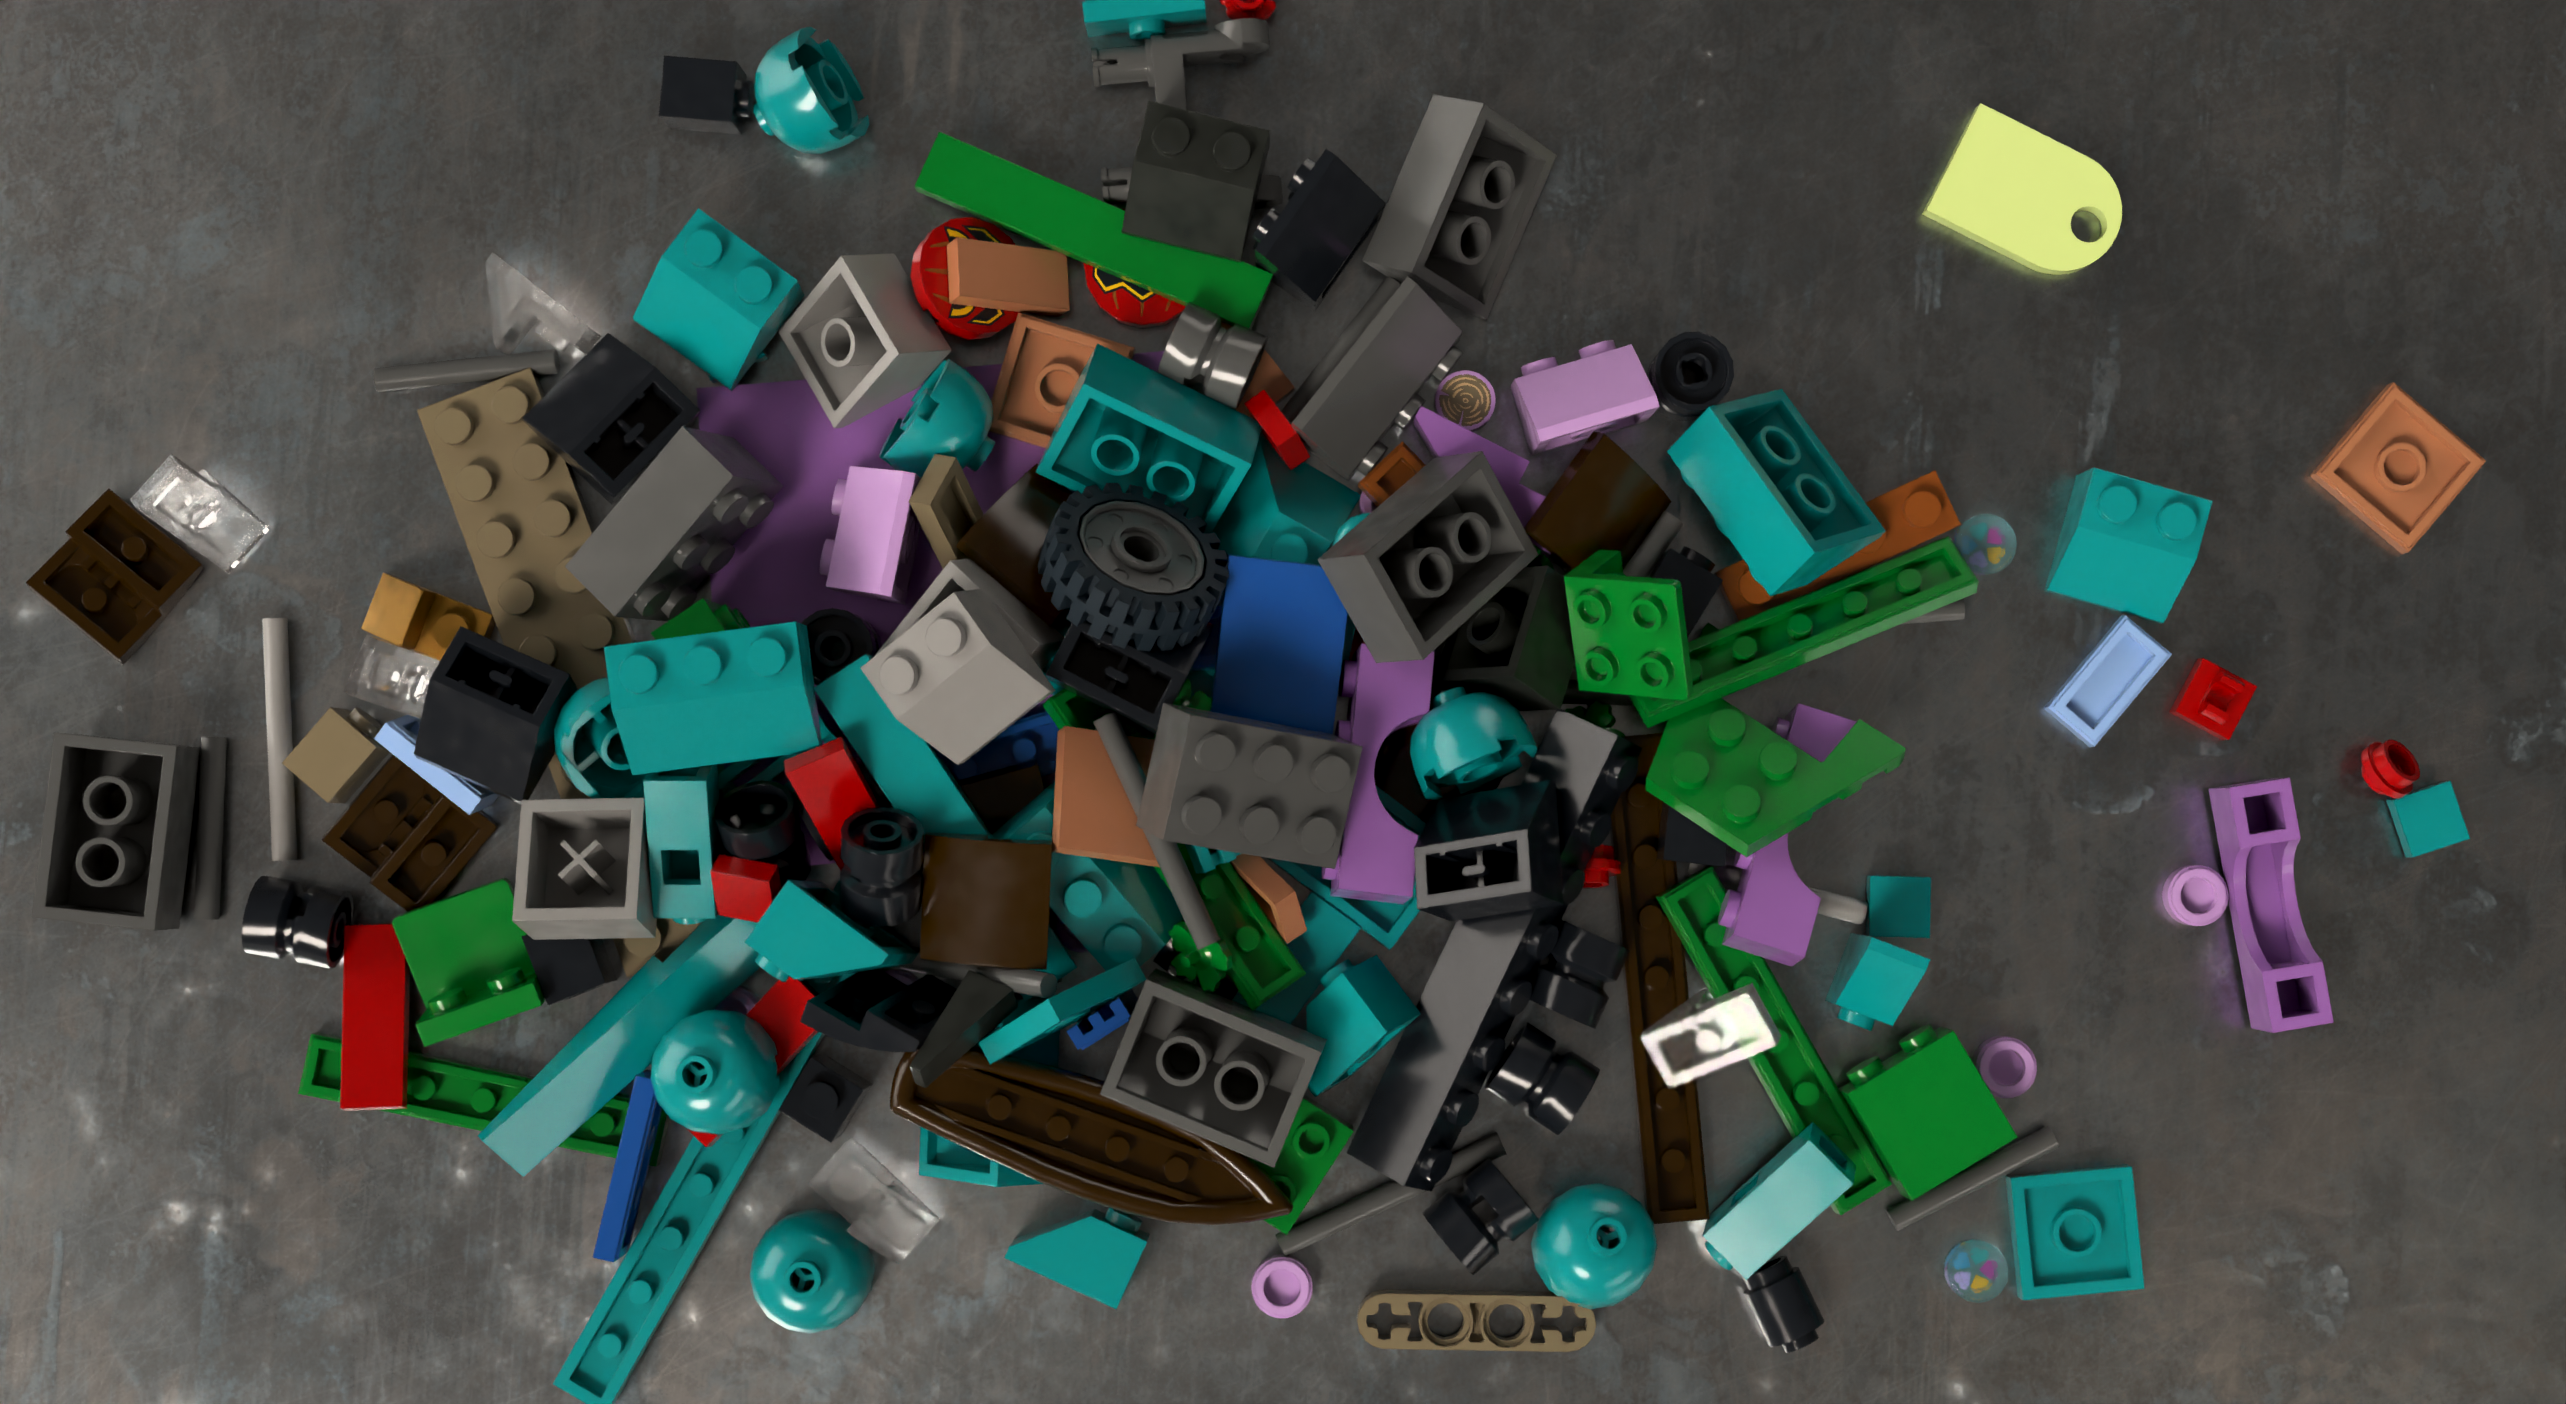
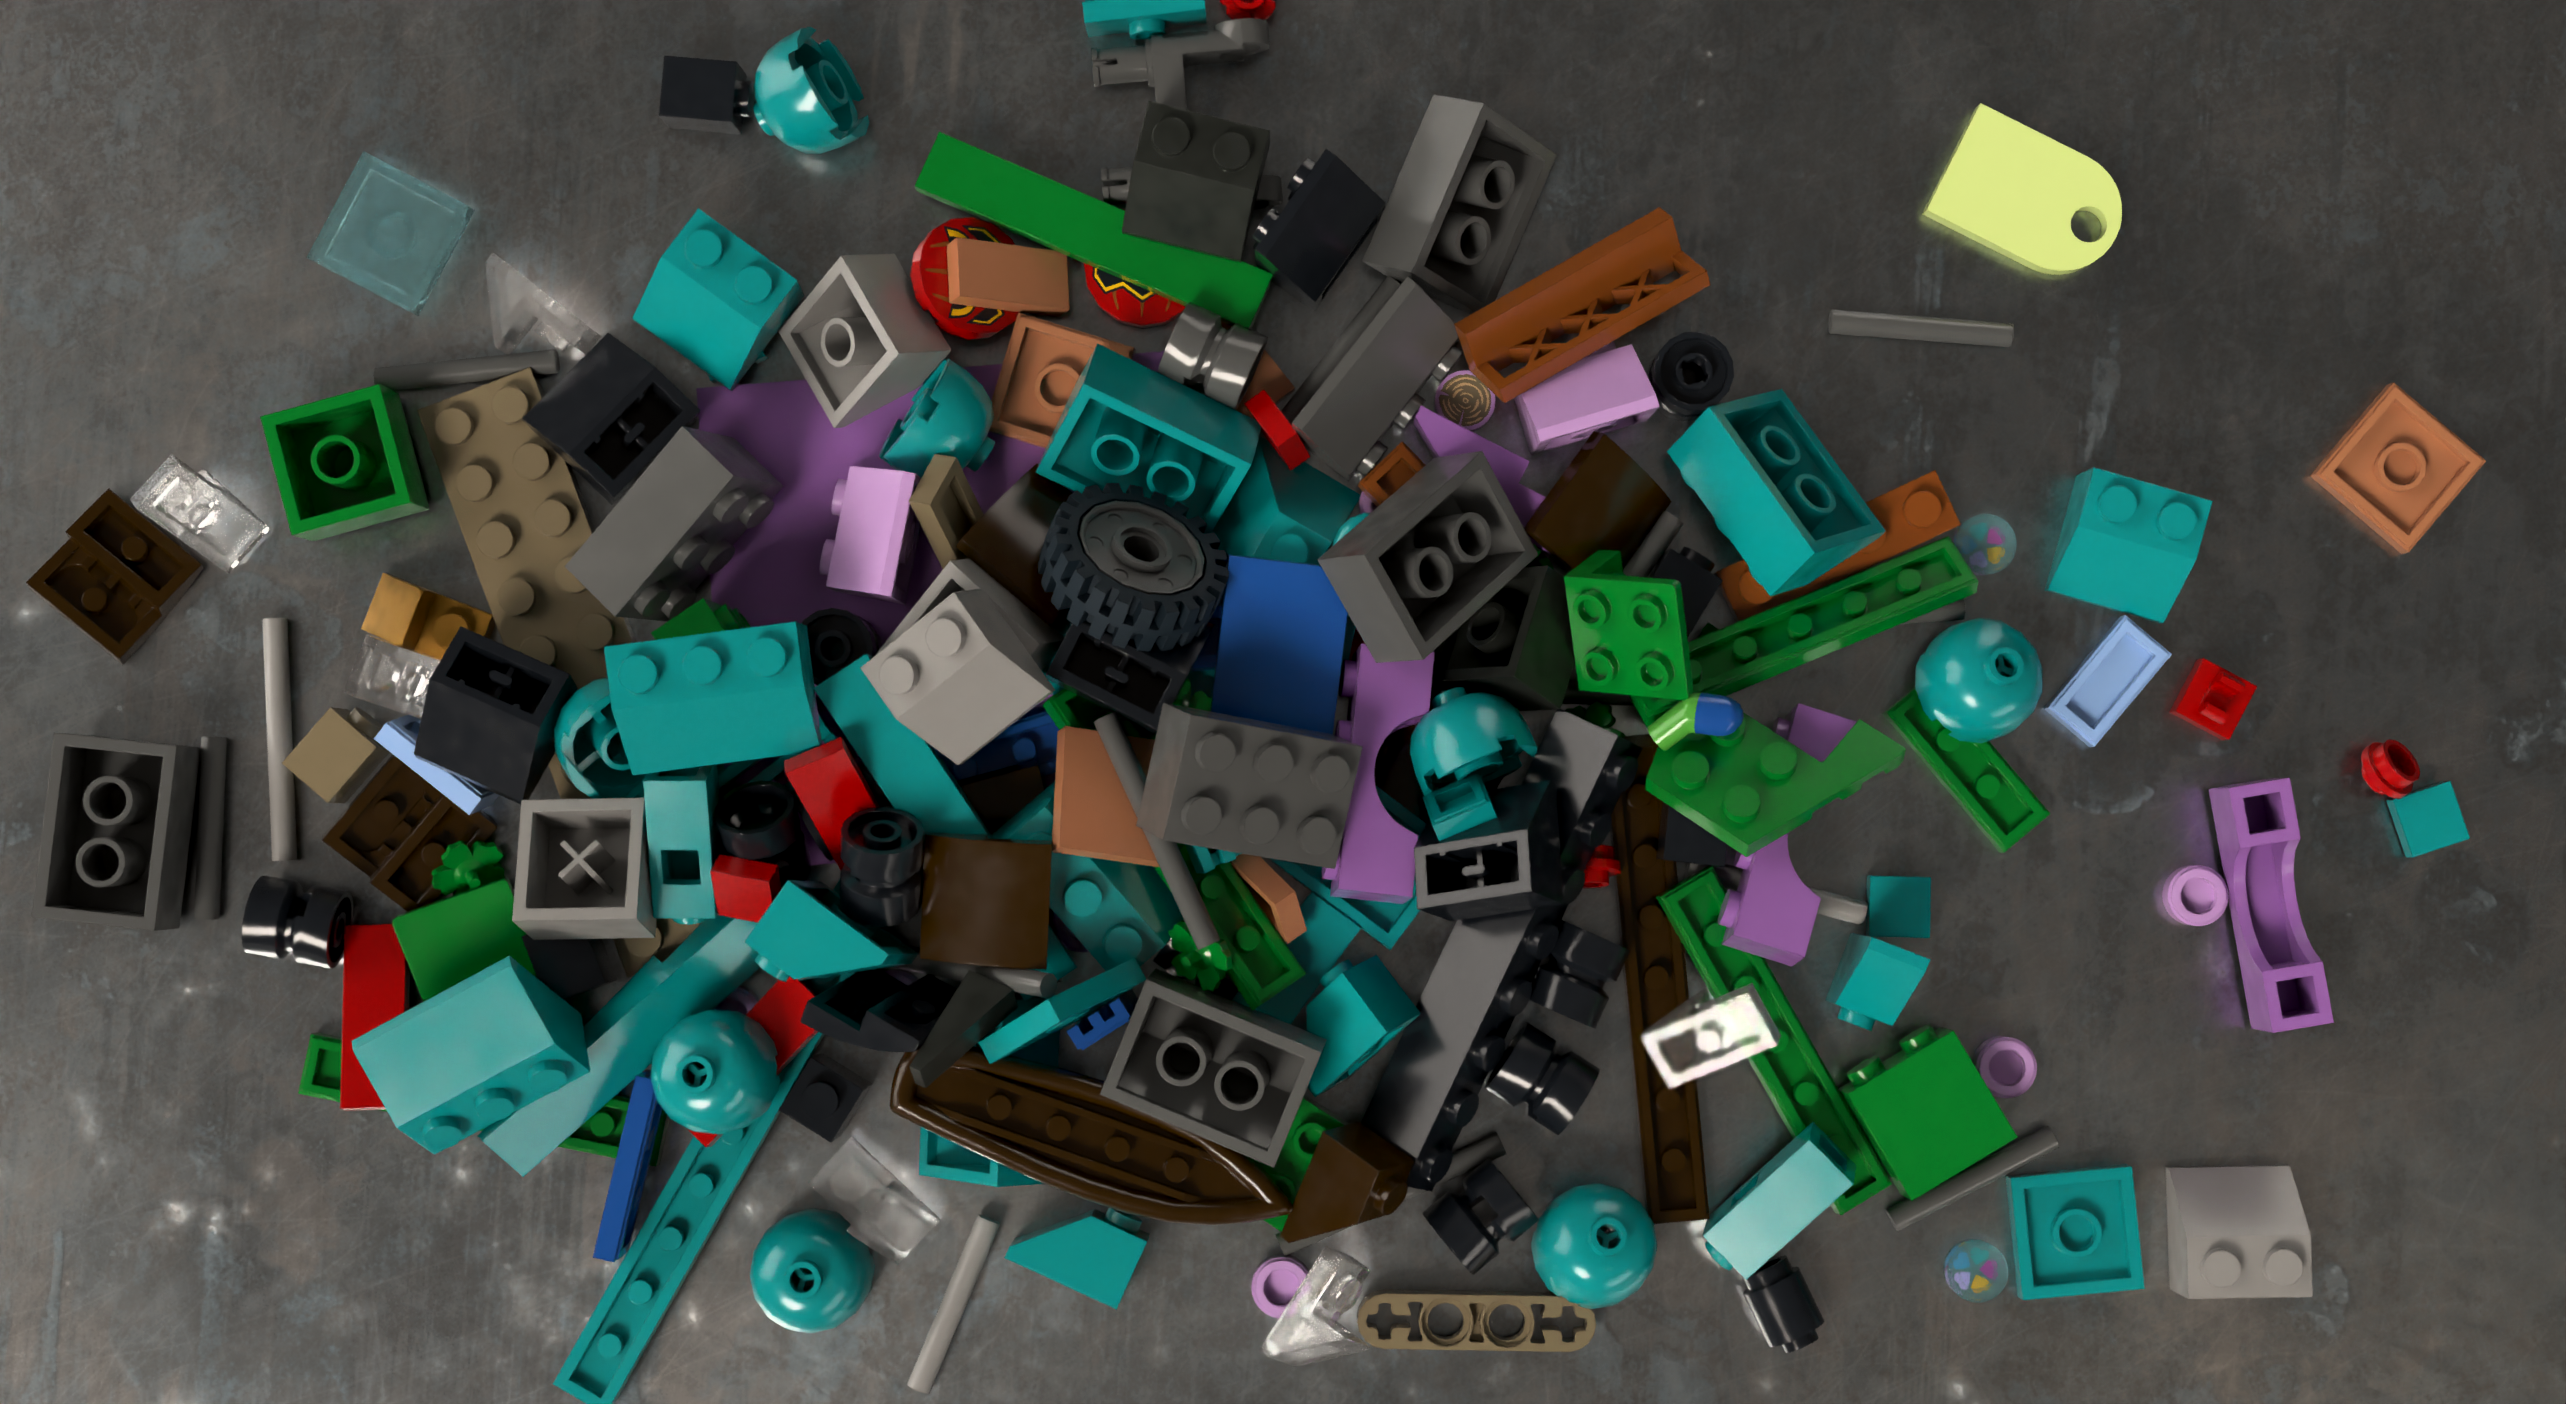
none -> green brick [260,384,430,541]
none -> clear light blue tile [306,151,475,316]
none -> teal slope [352,956,591,1155]
none -> green plant [431,840,505,895]
none -> light grey bar [907,1214,1001,1394]
none -> clear slope [1259,1246,1371,1367]
none -> dark brown slope [1280,1122,1414,1243]
none -> teal tile [1423,773,1497,841]
none -> dark orange fence [1454,207,1711,403]
none -> arm [1648,692,1744,751]
none -> dark grey bar [1828,309,2014,347]
none -> green tile [1882,687,2050,853]
none -> teal cylinder [1915,618,2043,743]
none -> light grey slope [2165,1165,2313,1299]

